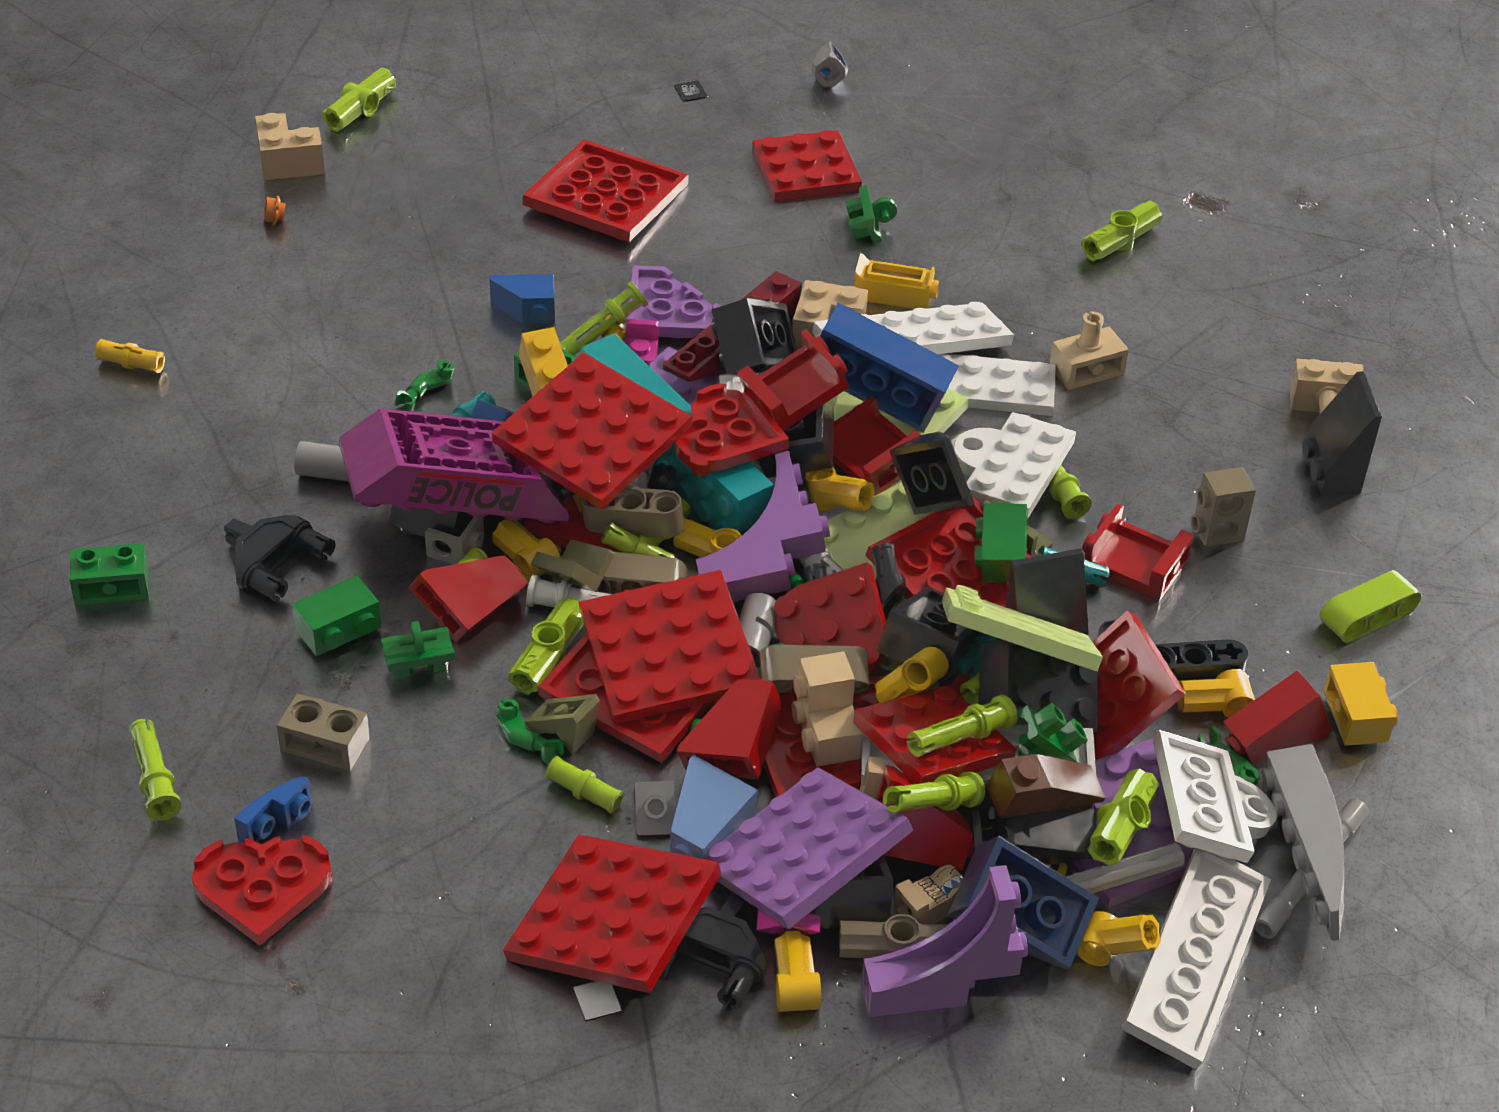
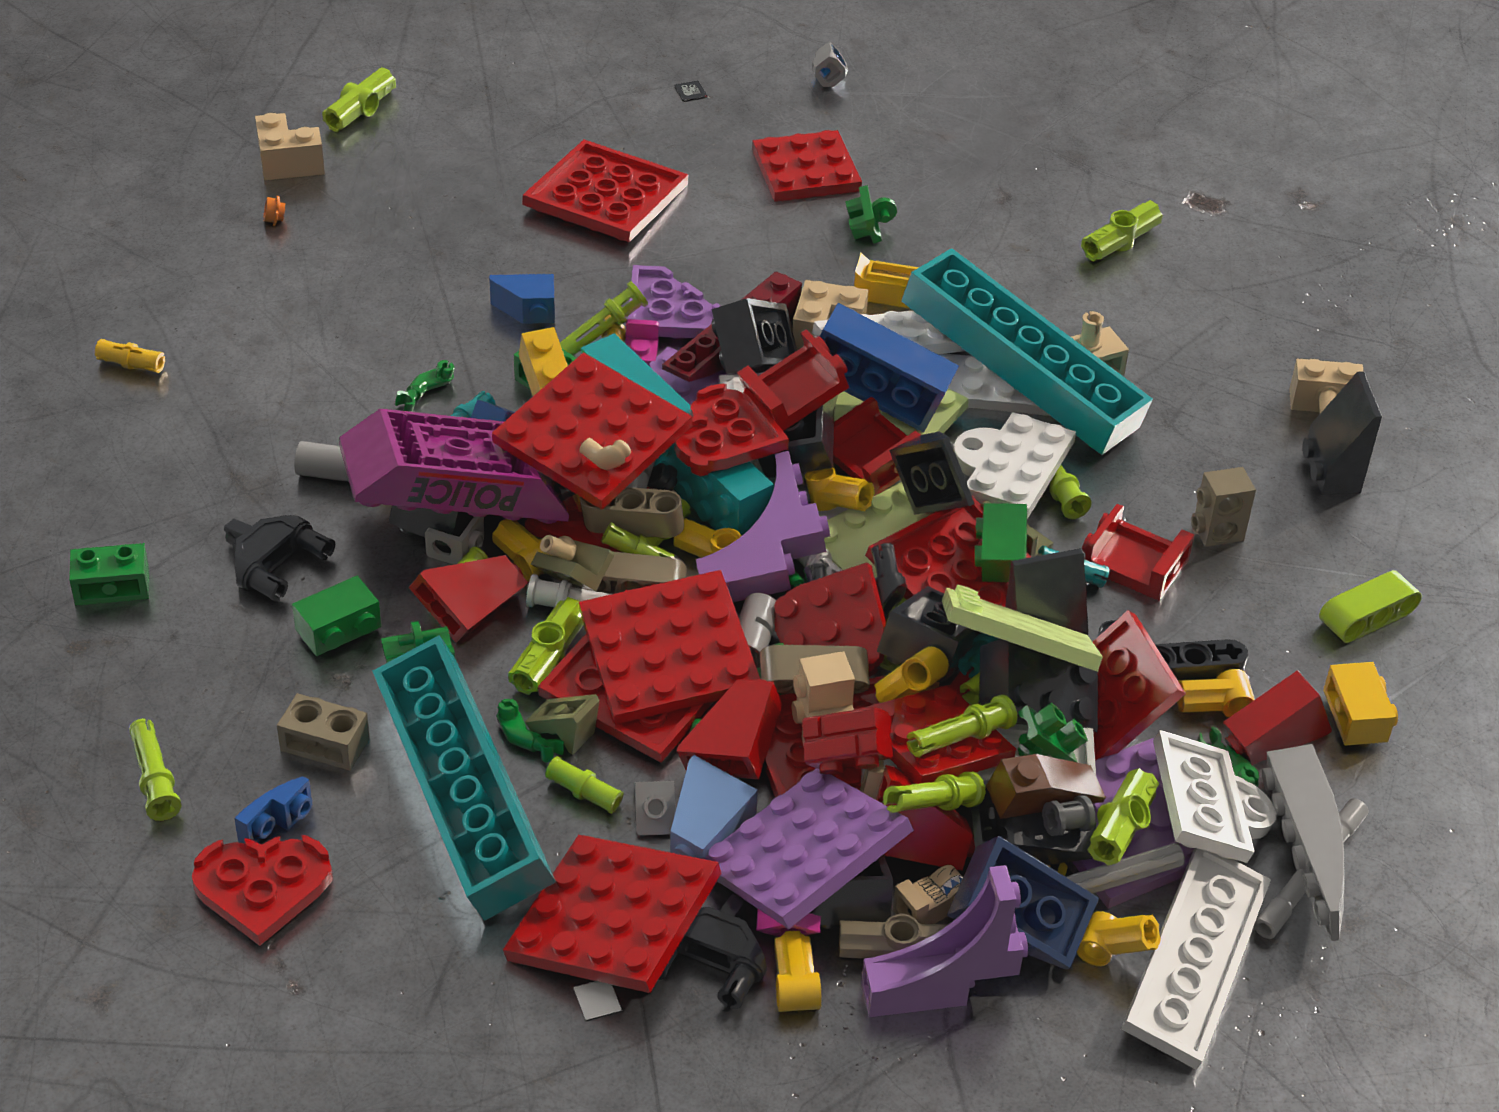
none -> teal brick [372,635,556,921]
none -> tan arm [540,535,577,561]
none -> tan arm [579,438,631,470]
none -> red brick [802,706,893,774]
none -> teal brick [901,248,1153,455]
none -> dark grey bush [1042,795,1095,836]

